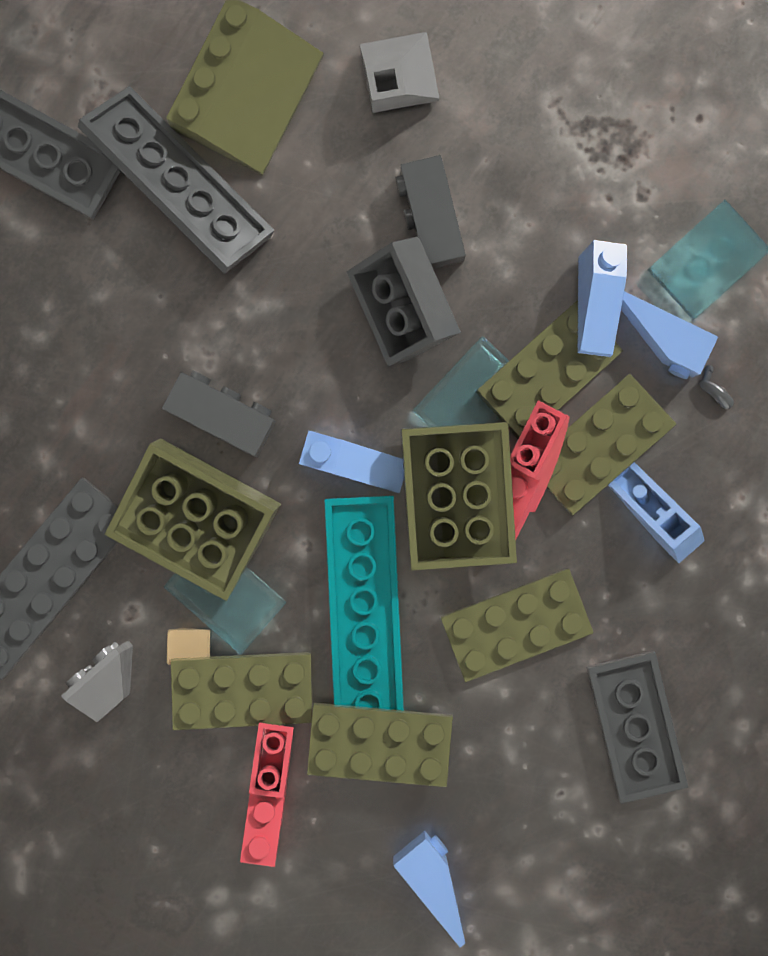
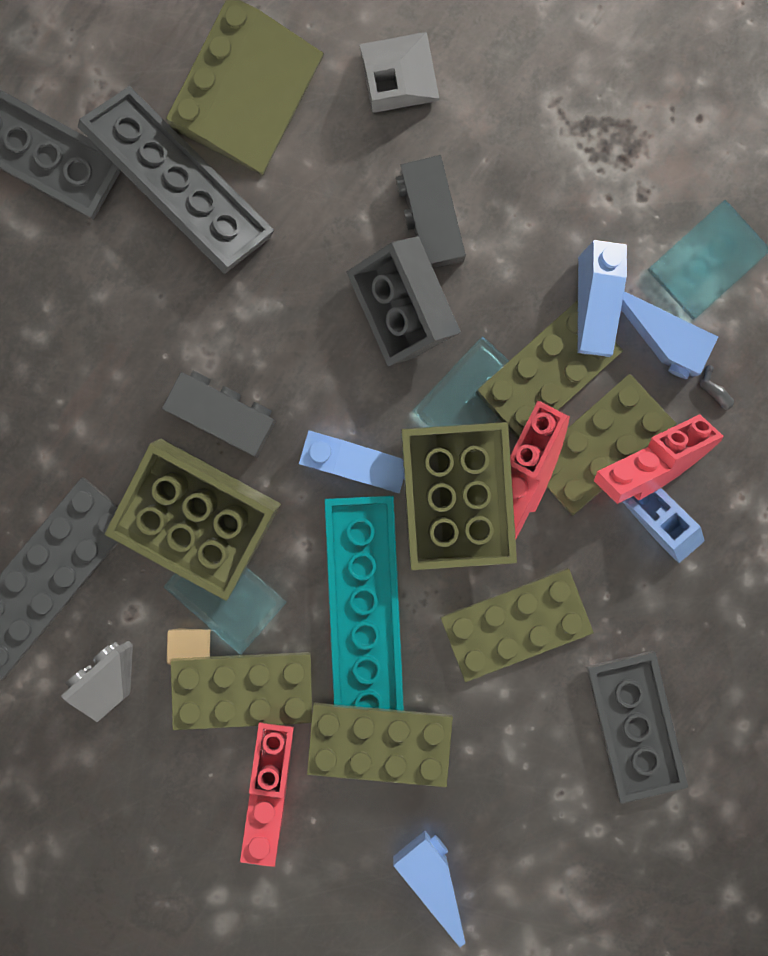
none -> coral slope [594,414,724,504]

